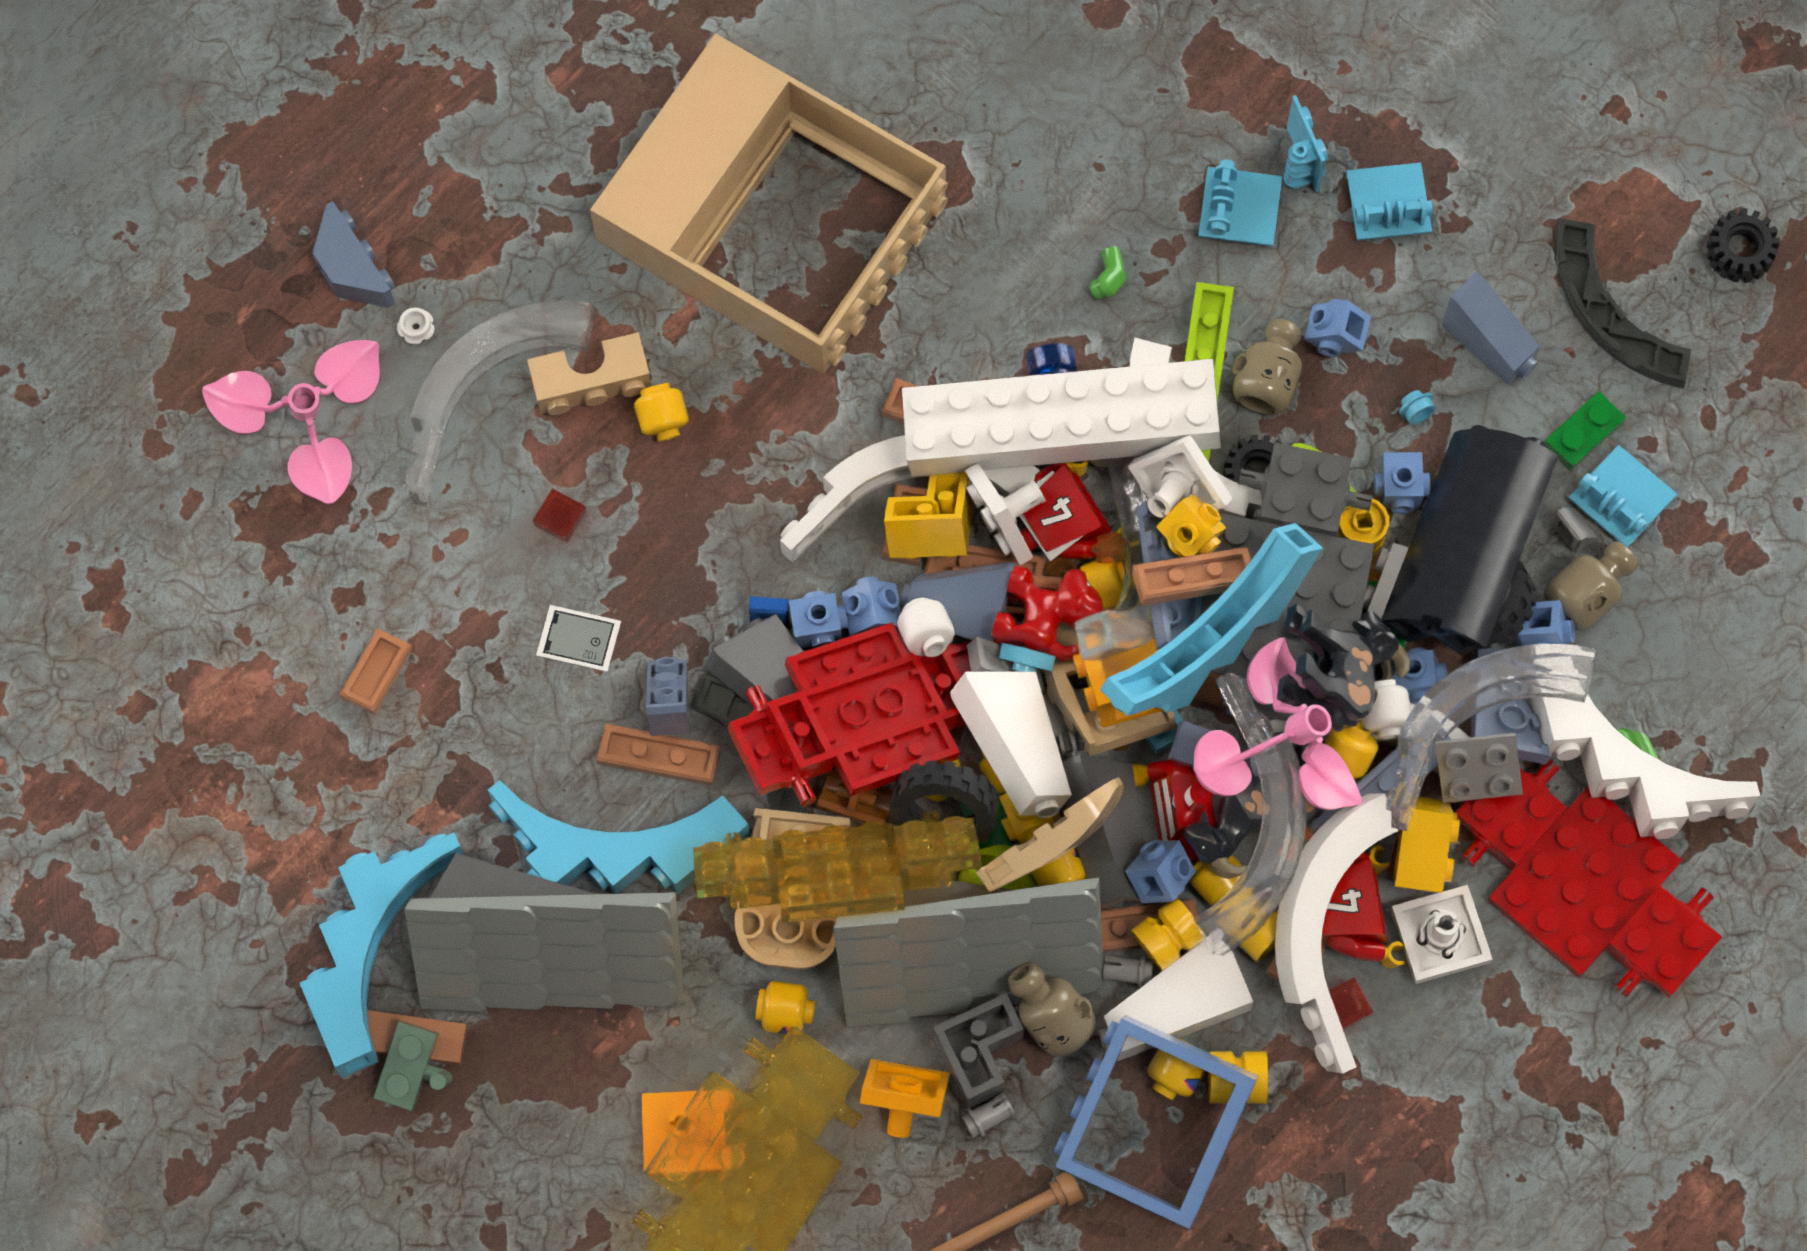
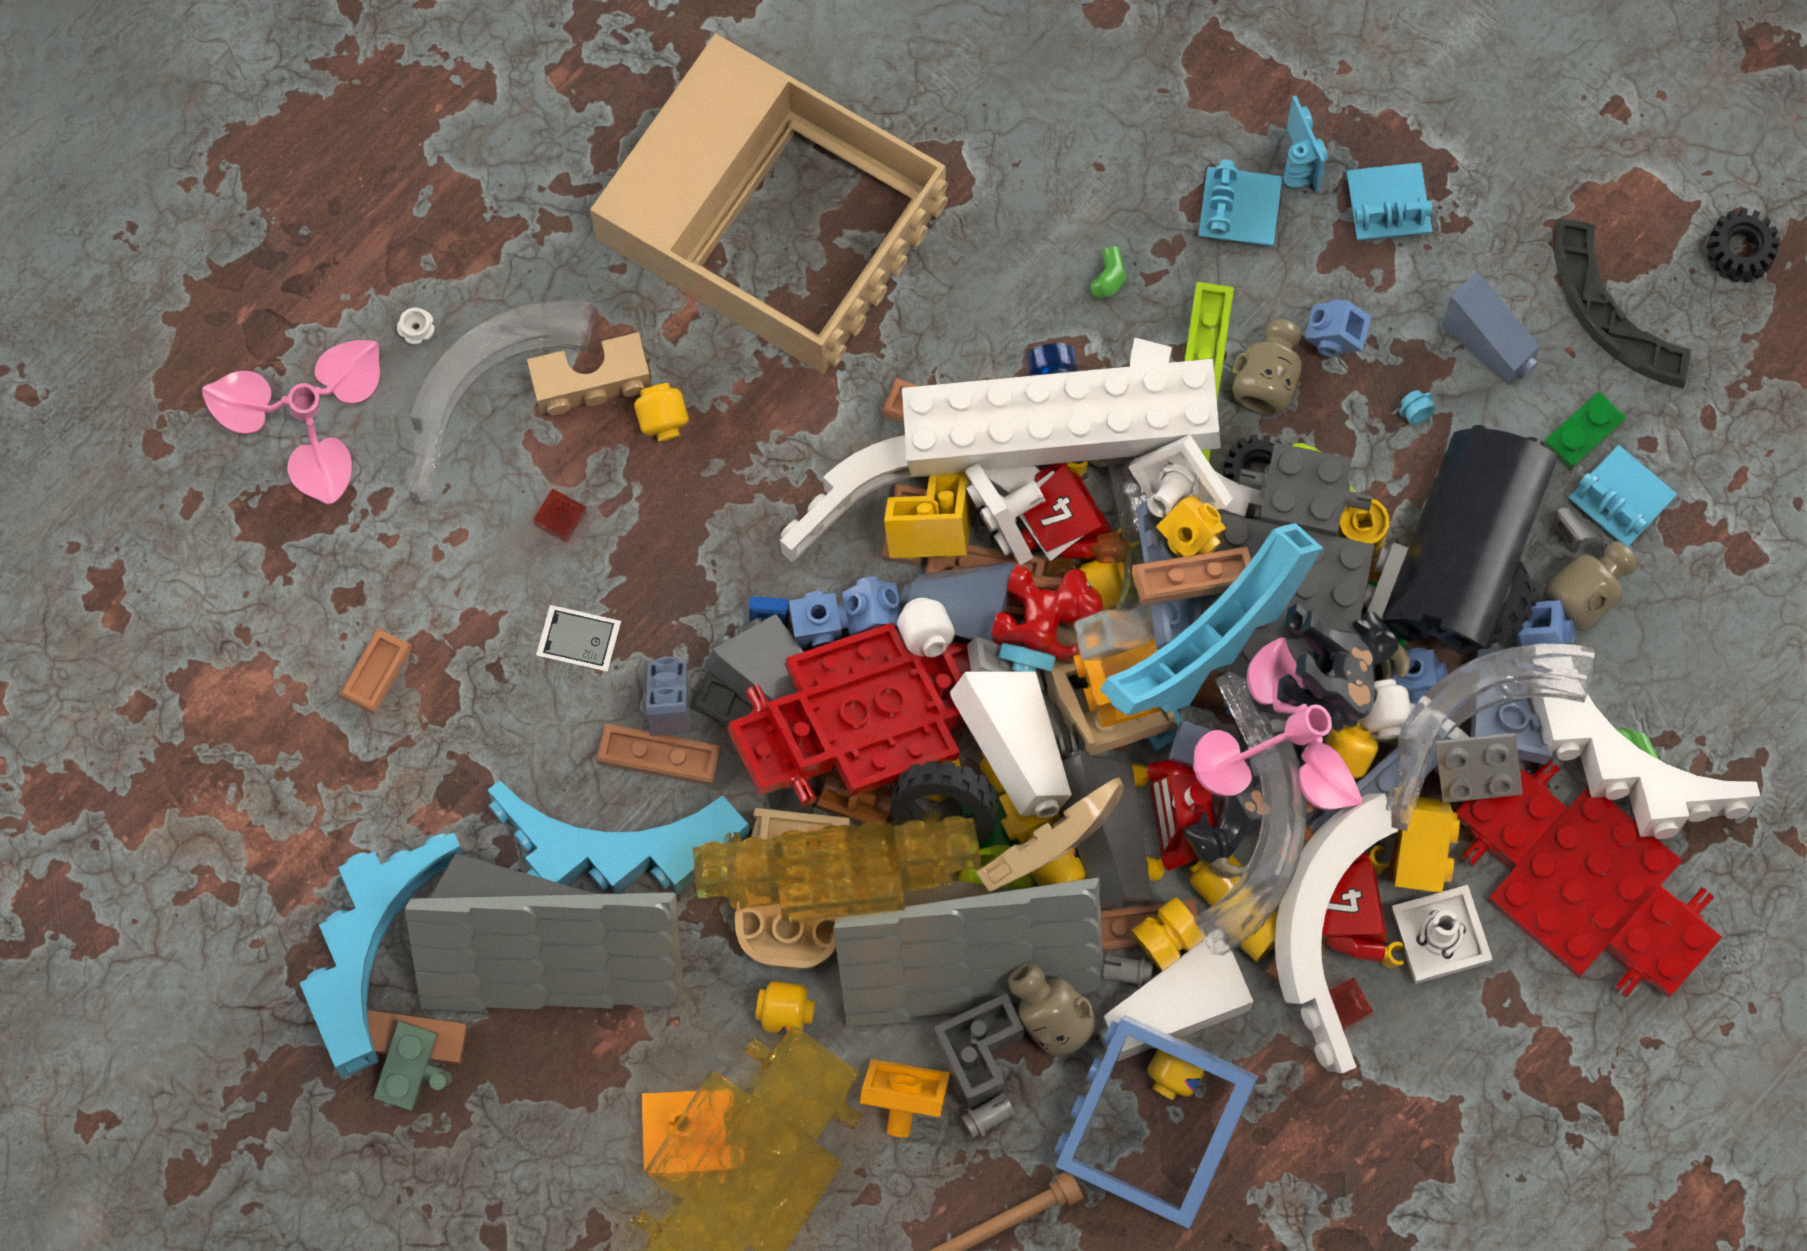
sand blue slope [313,201,396,308] -> none
medium blue brick [1125,840,1196,903] -> none
yellow wheel [1208,1051,1268,1104] -> none
medium blue brick [1373,452,1430,514] -> none

